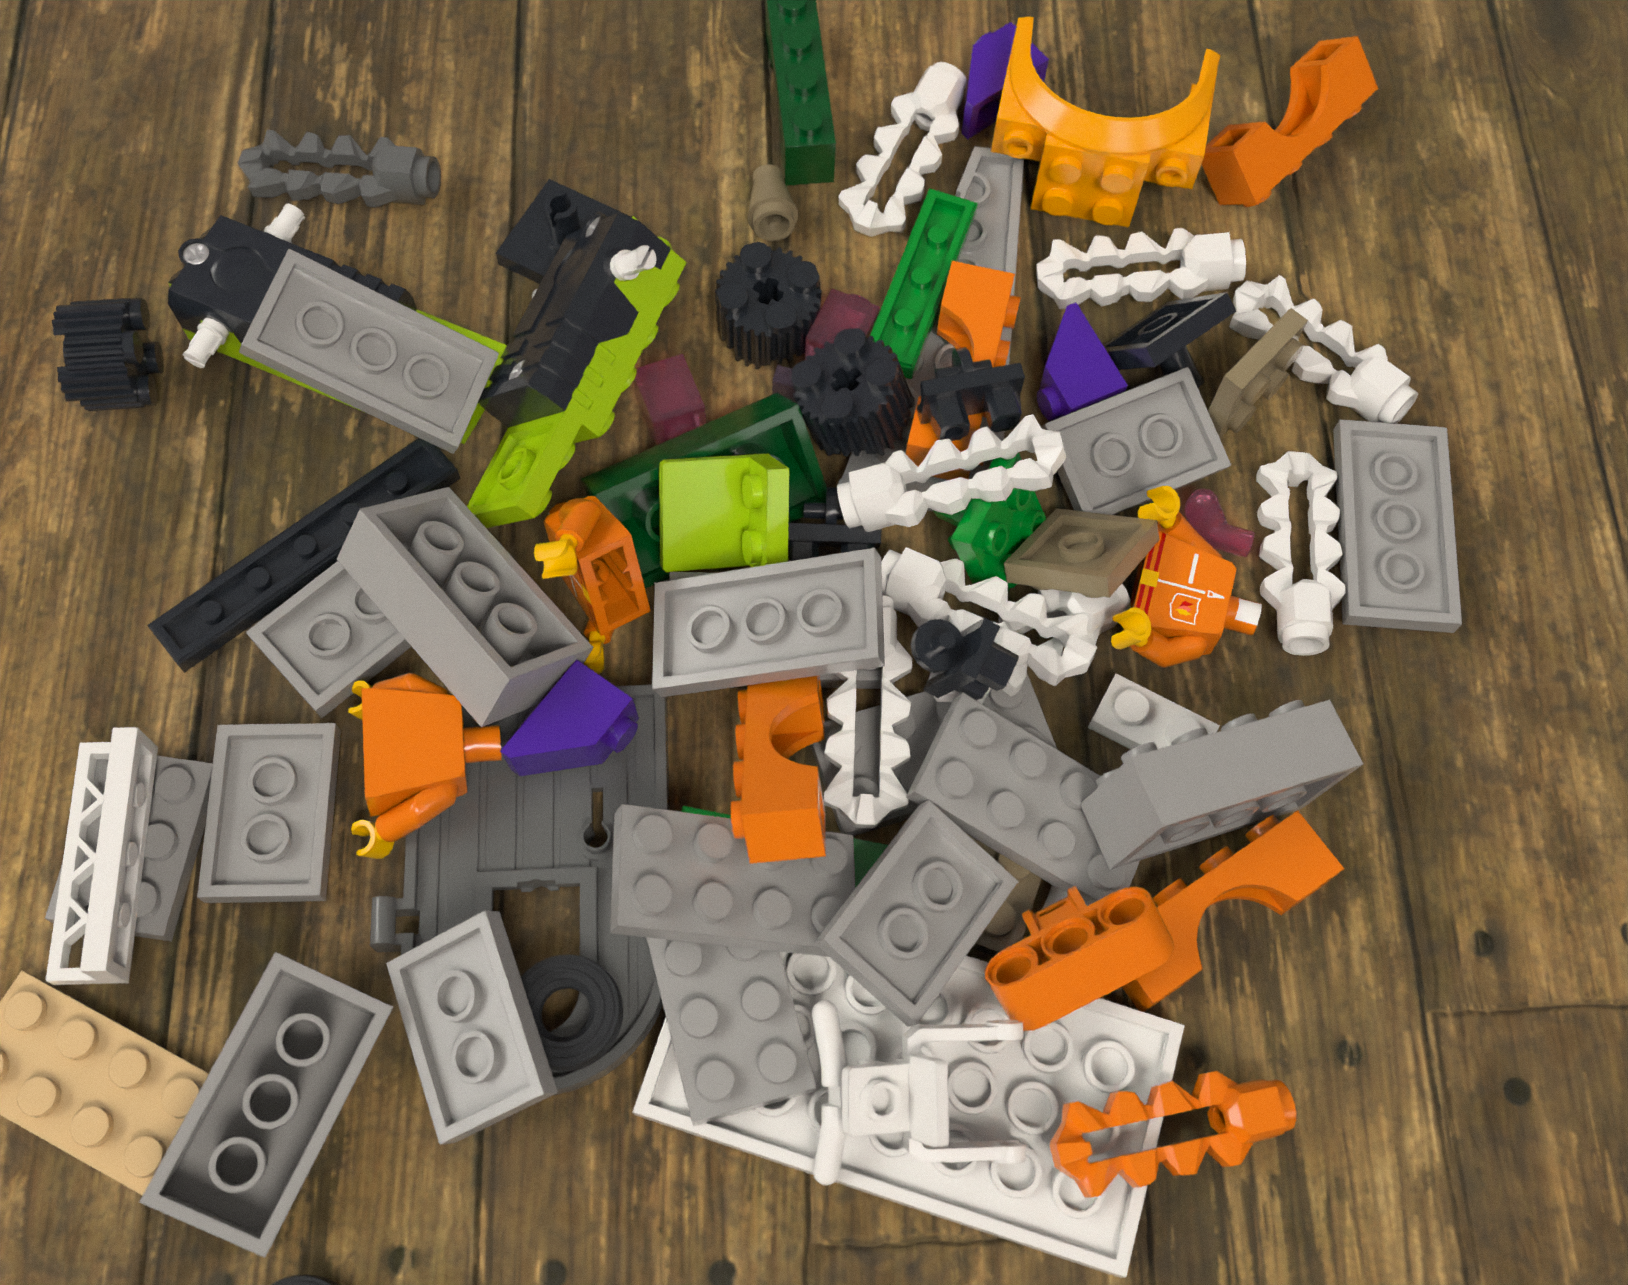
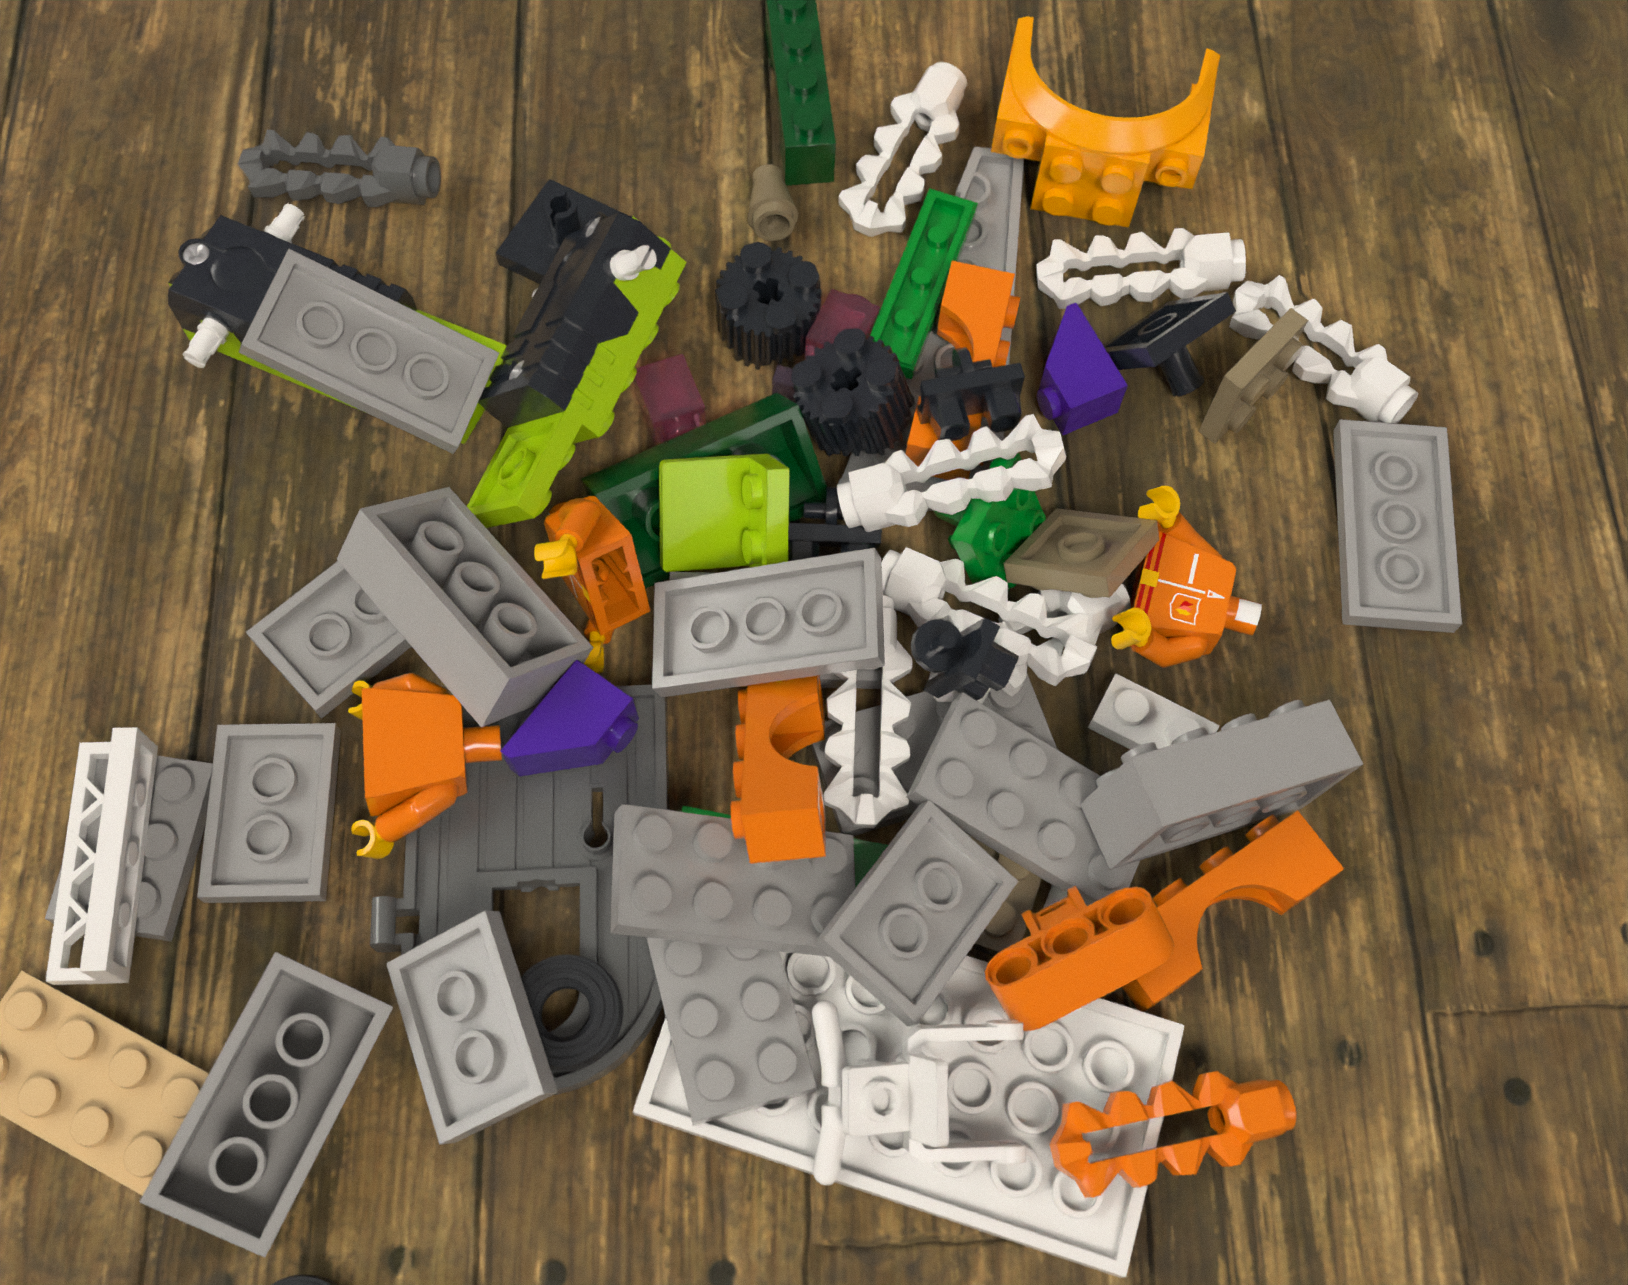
black brick [52,298,164,411] -> none
black tile [147,438,461,673] -> none
dark purple slope [961,22,1049,140] -> none
light grey plate [1041,367,1231,515] -> none
clear pink arm [1185,488,1255,558] -> none
orange arch [1202,36,1378,207] -> none
white sword [1256,451,1346,656] -> none

